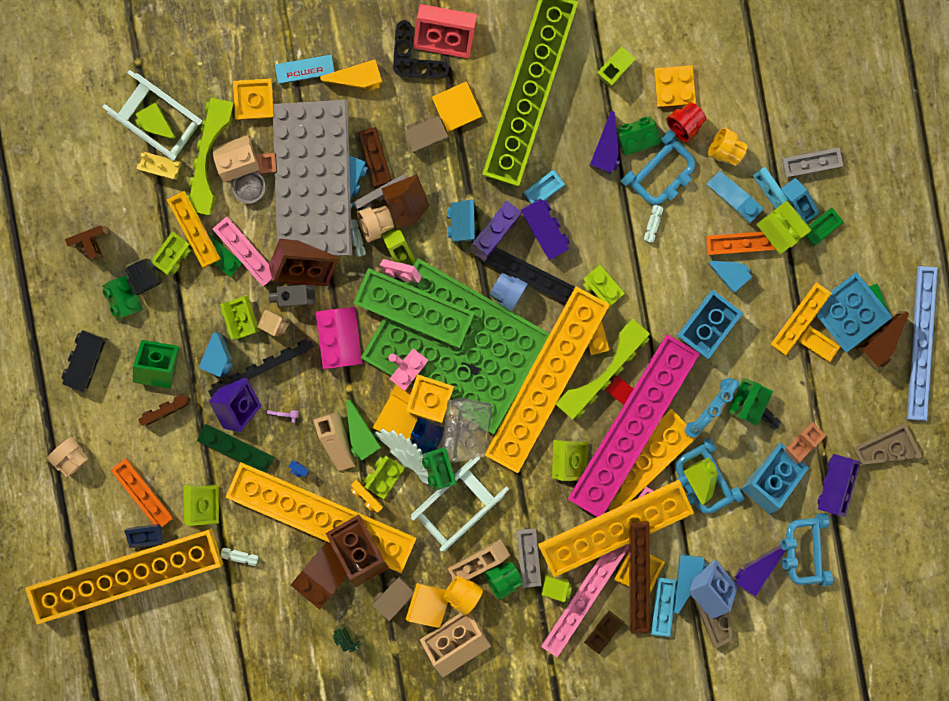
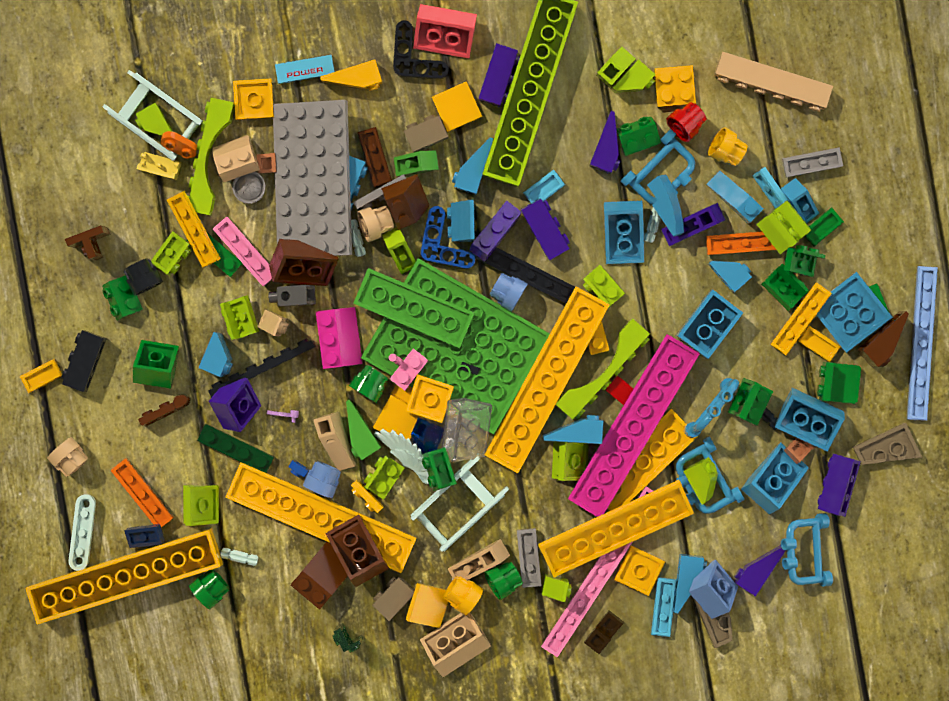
bright pink plate [380,259,421,283] -> none
reddish brown tile [629,521,650,634] -> none
none -> yellow tile [20,359,62,393]
none -> light aqua plate [69,494,96,571]
none -> orange plate [161,131,197,159]
none -> green piece [189,570,229,610]
none -> medium blue piece [303,461,341,498]
none -> green piece [349,365,388,403]
none -> bright green slope [394,150,439,176]
none -> blue beam [421,206,475,268]
none -> dark azure slope [452,137,494,195]
none -> dark purple brick [478,43,520,107]
none -> dark azure slope [543,415,603,444]
none -> dark azure slope [604,201,644,264]
none -> lime slope [612,59,656,93]
none -> dark azure slope [647,174,684,237]
none -> dark purple slope [661,203,725,246]
none -> tan brick [714,52,833,112]
none -> green bracket [761,264,809,311]
none -> dark azure slope [775,388,845,452]
none -> green bracket [784,245,826,277]
none -> green bracket [817,362,861,404]

